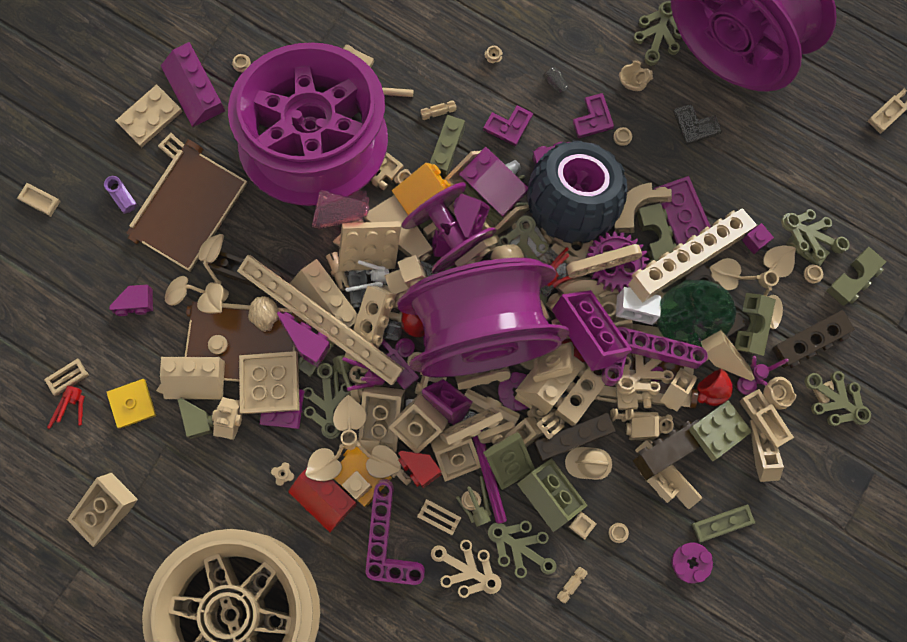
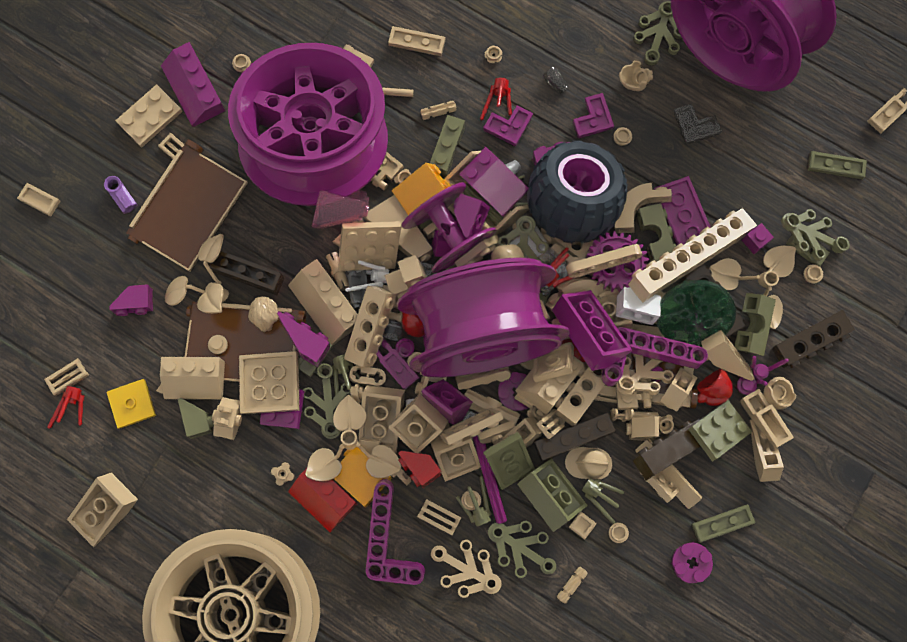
tan plate [237,255,404,385] -> none
magenta plant [342,357,385,391] -> none
tan brick [342,471,372,501] -> none
olive plant [804,371,871,426] -> none
tan tile [813,380,834,404] -> none
olive arch [826,247,886,306] -> none
none -> tan plate [388,26,446,57]
none -> red plant [480,78,512,120]
none -> olive plant [582,478,624,524]
none -> olive tile [808,151,867,180]

